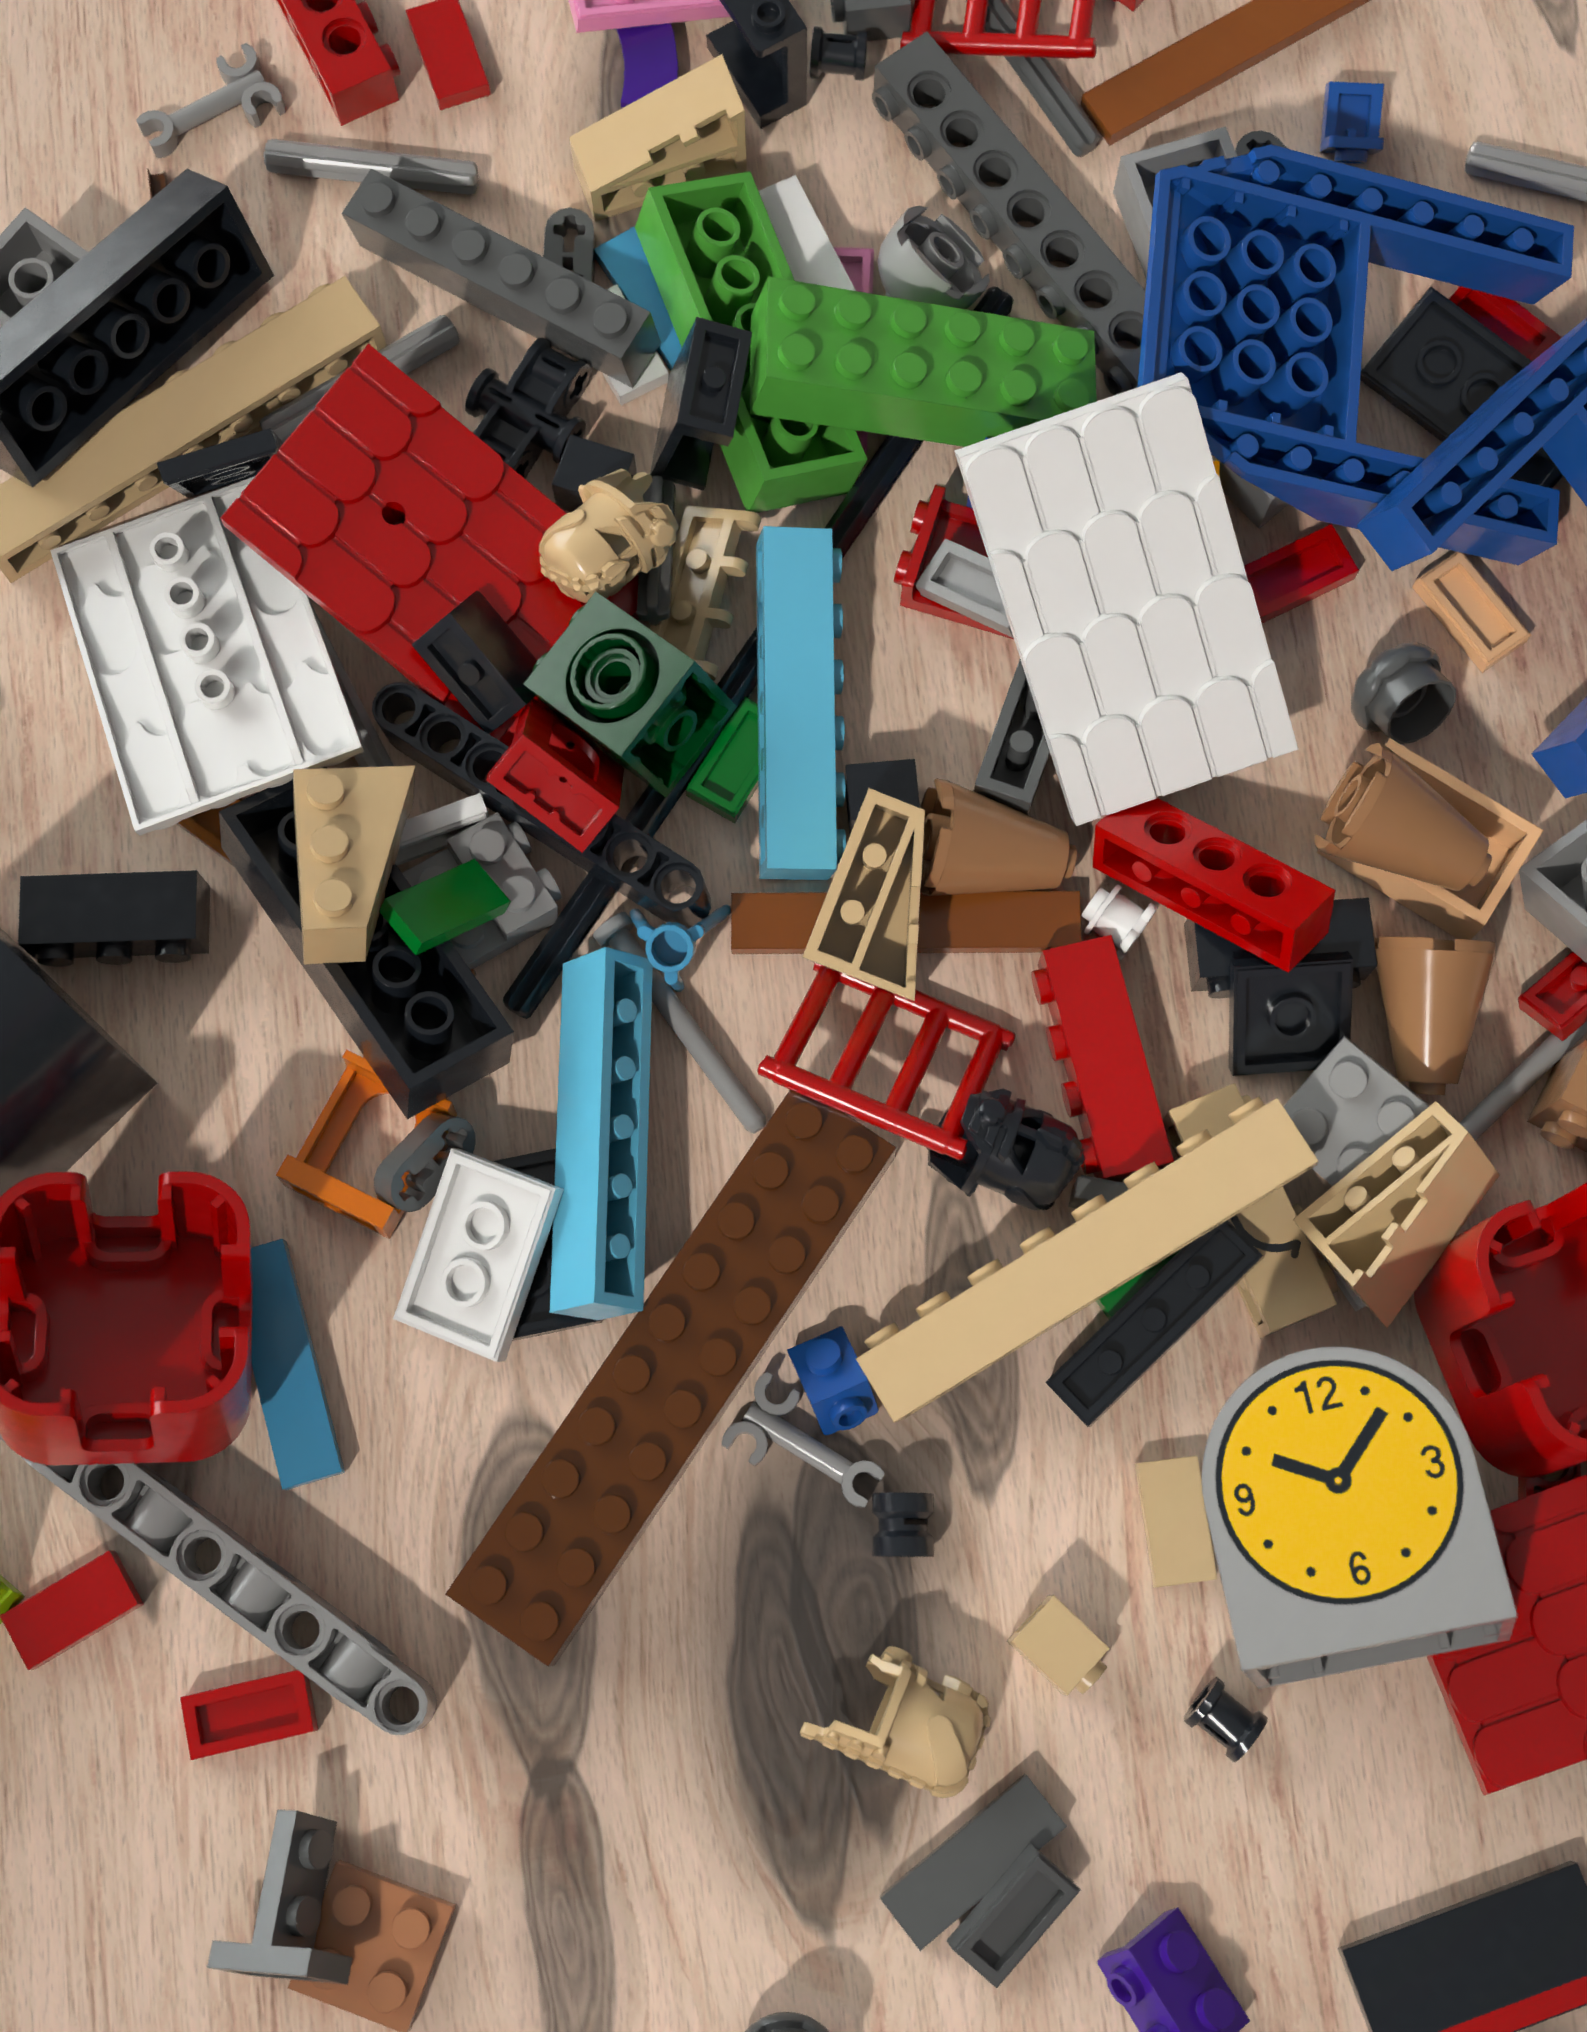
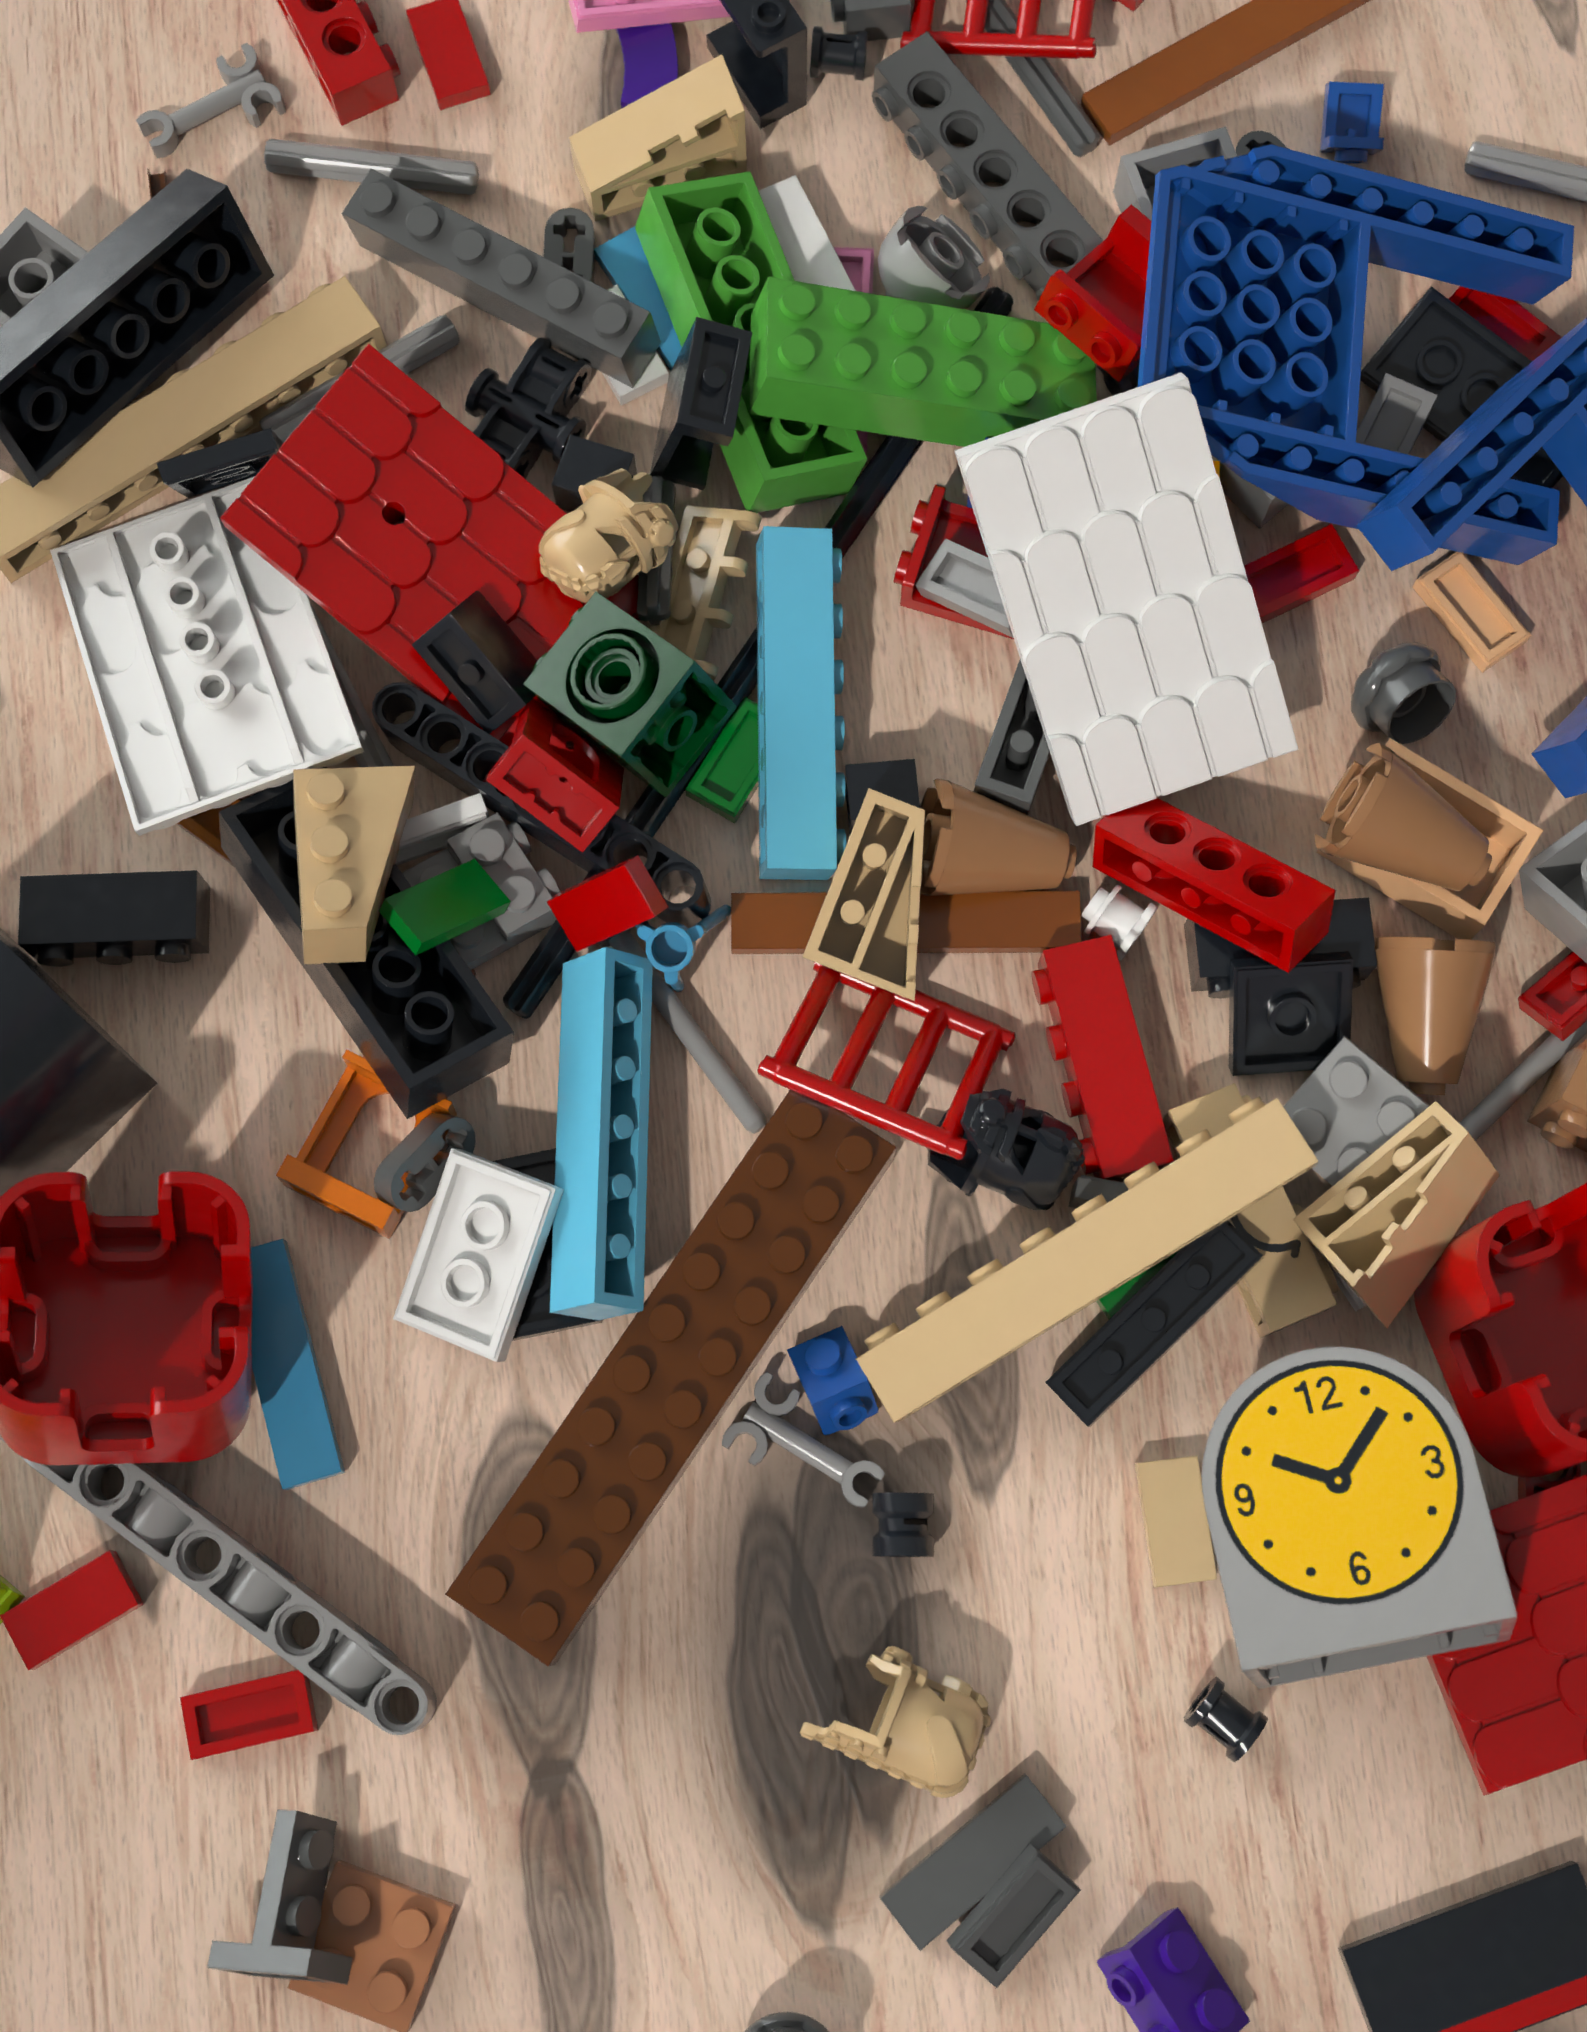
tan brick [1007,1595,1110,1696] -> none
none -> red tile [547,855,668,952]
none -> red panel [1034,204,1152,382]
none -> light grey tile [1356,373,1438,455]

